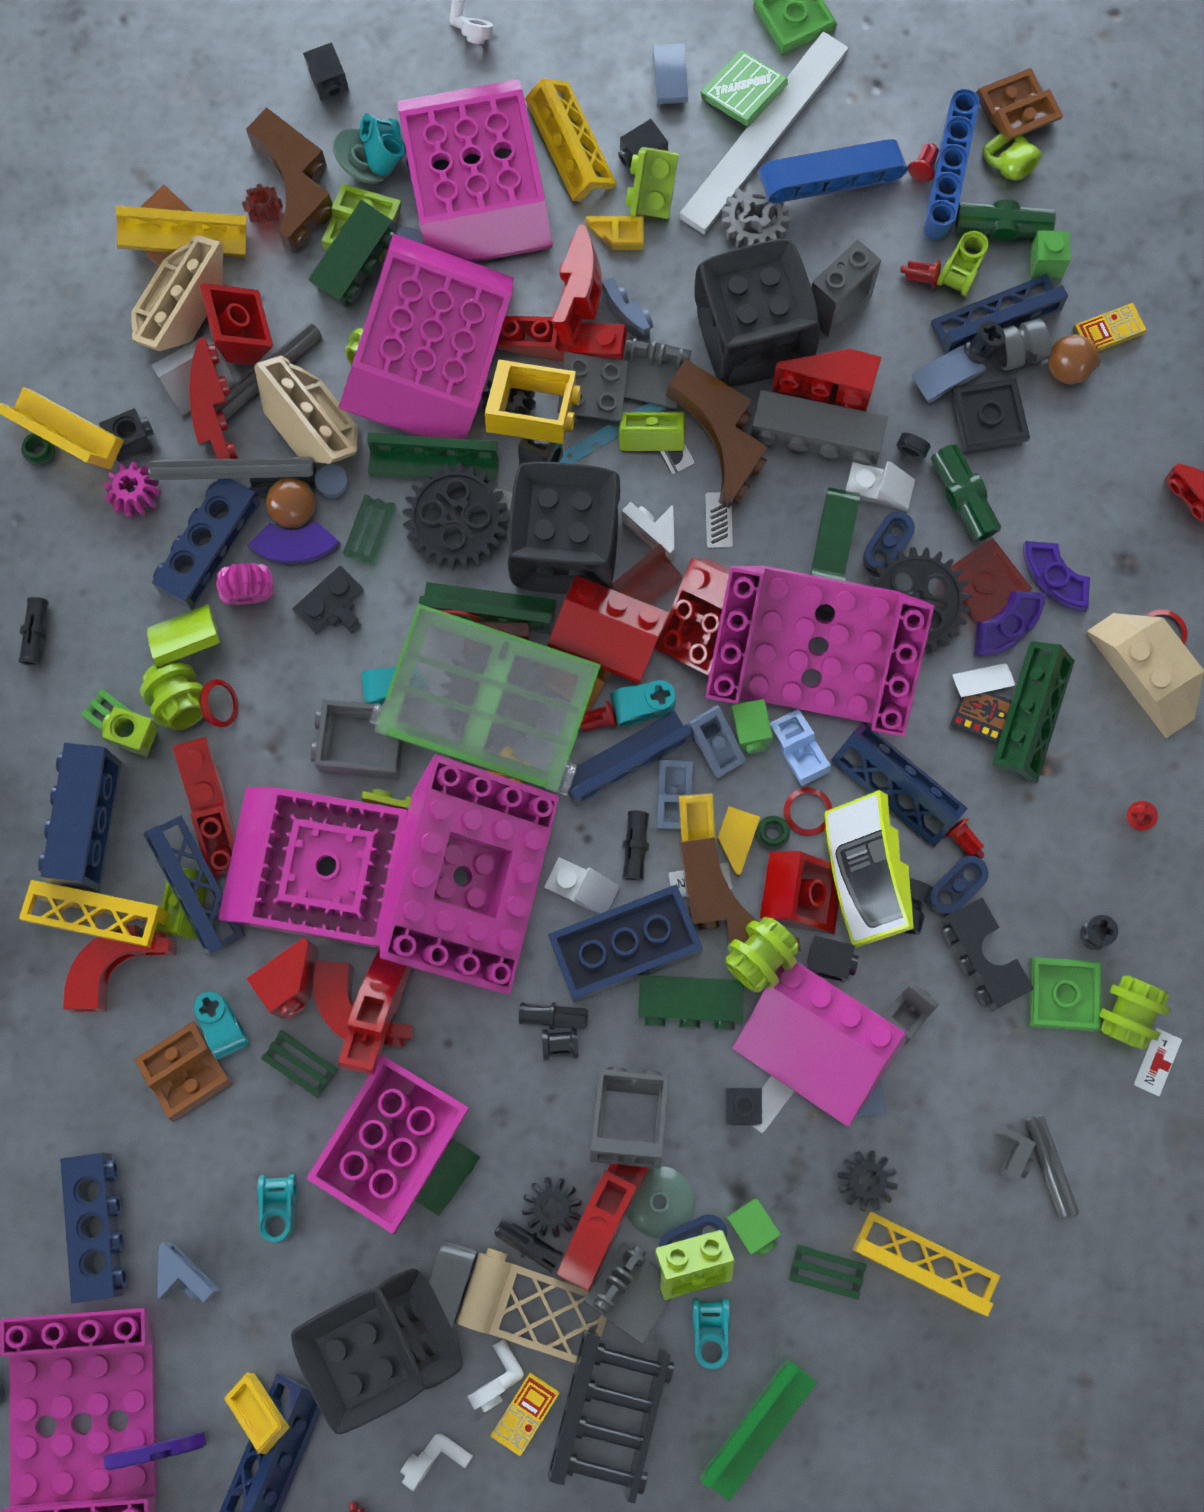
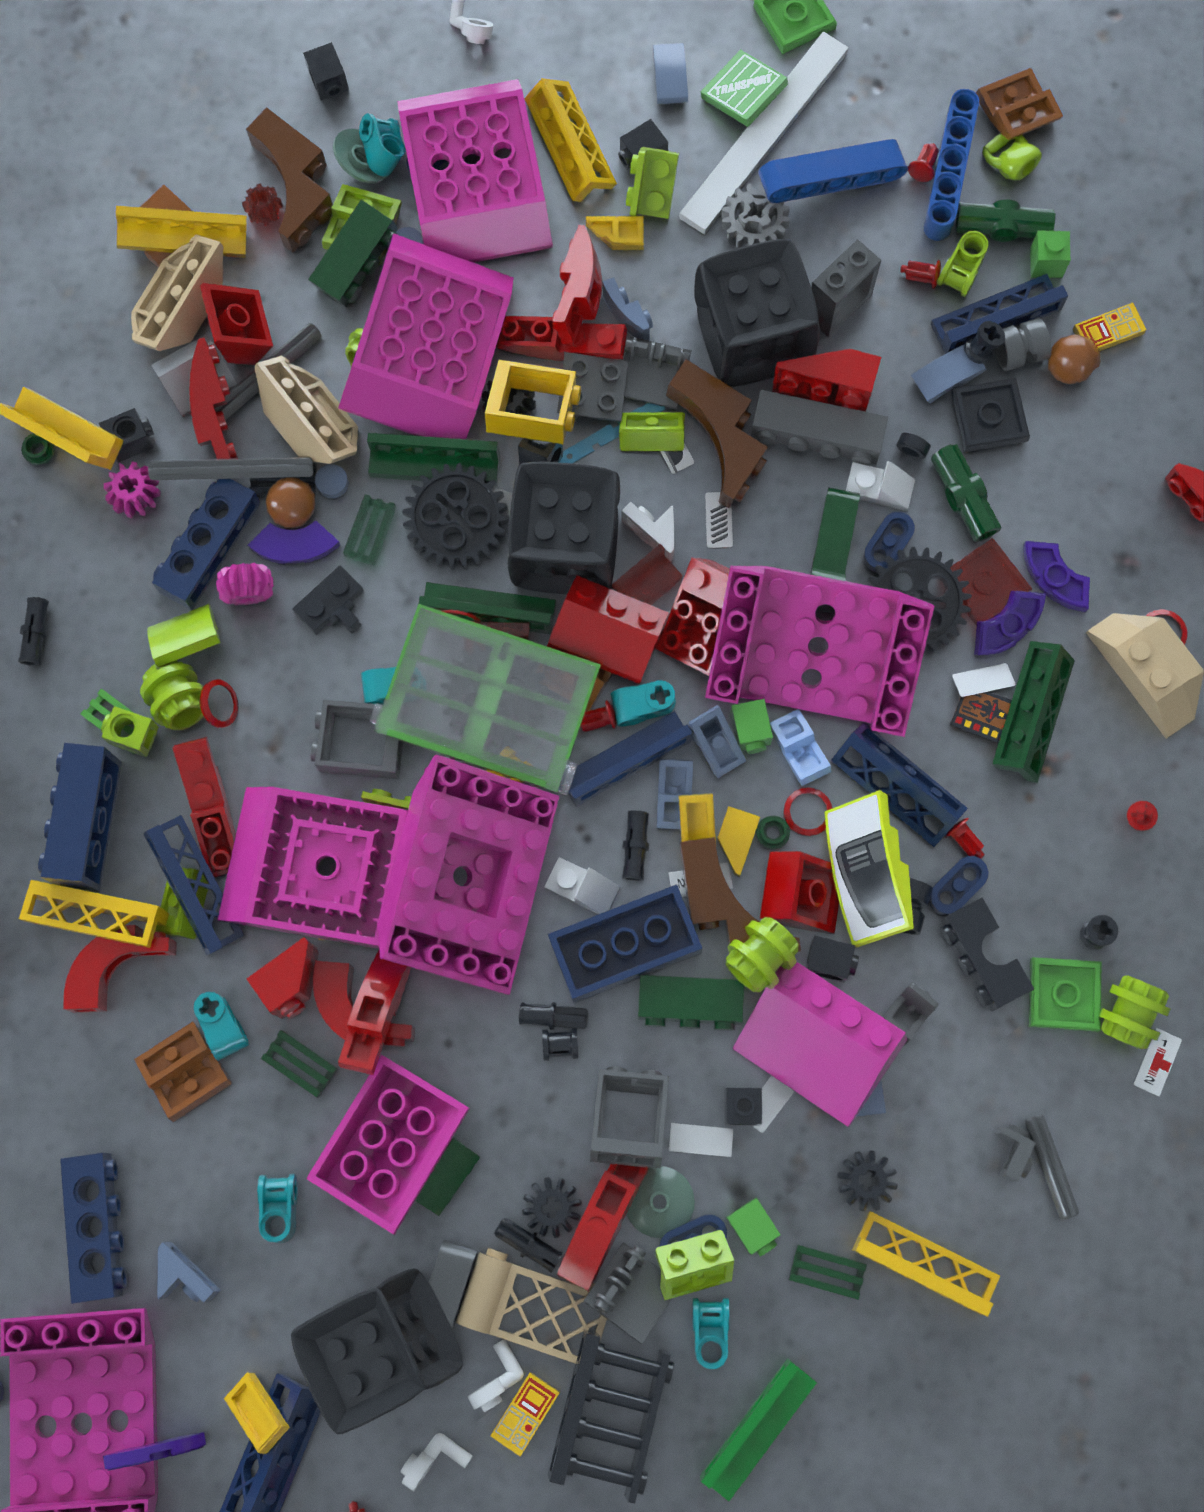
none -> white sticker [669,1123,733,1157]

